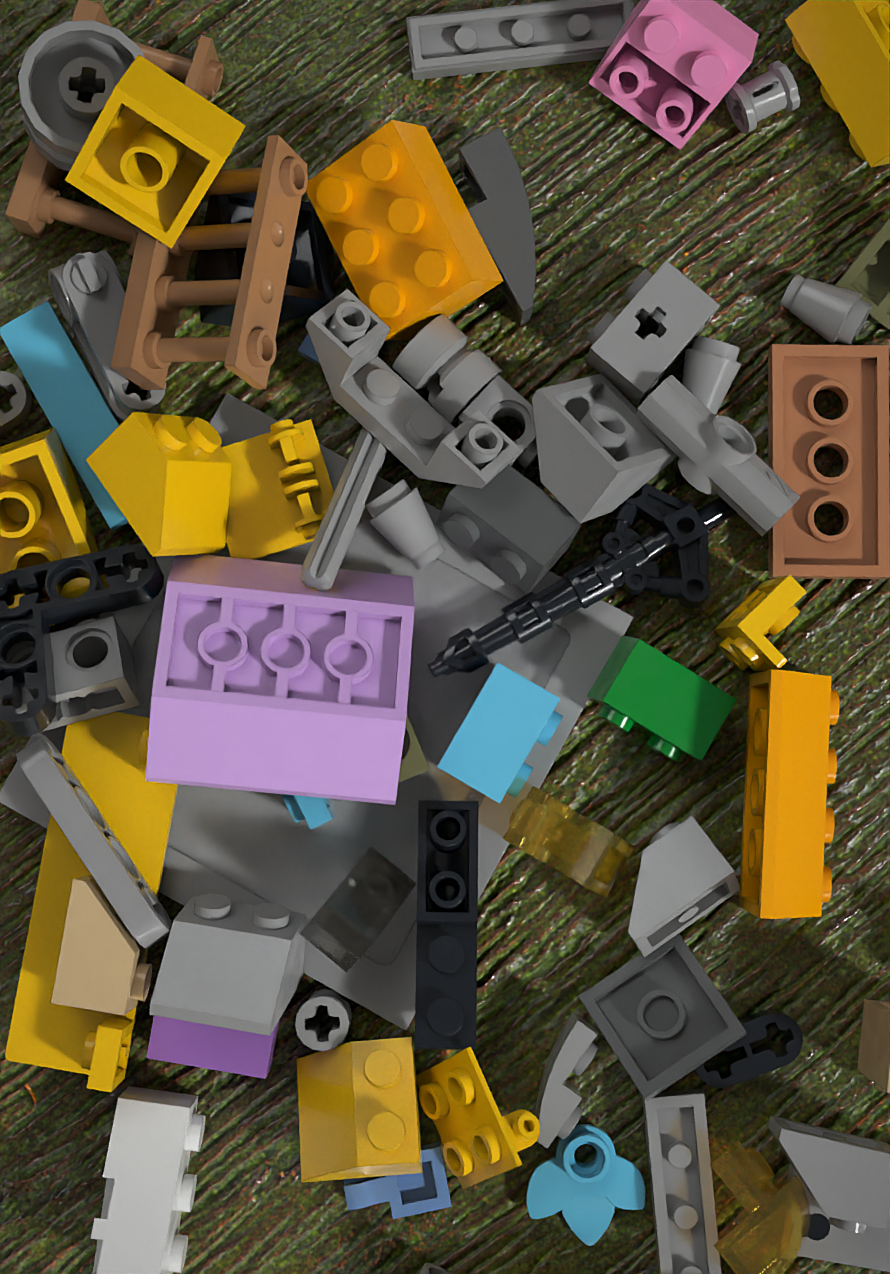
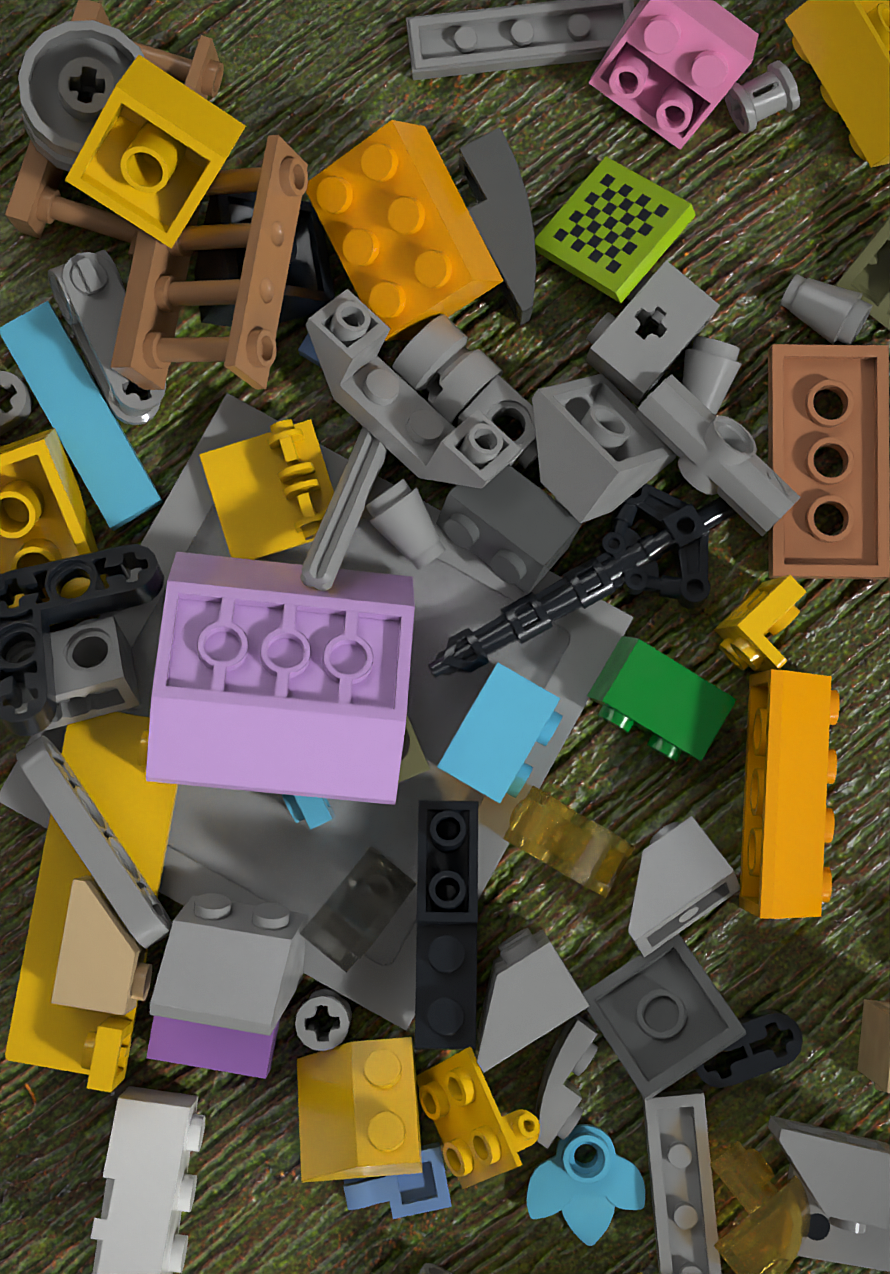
yellow slope [86,412,232,557] -> none
none -> light grey slope [476,928,590,1073]
none -> lime tile [535,156,696,303]

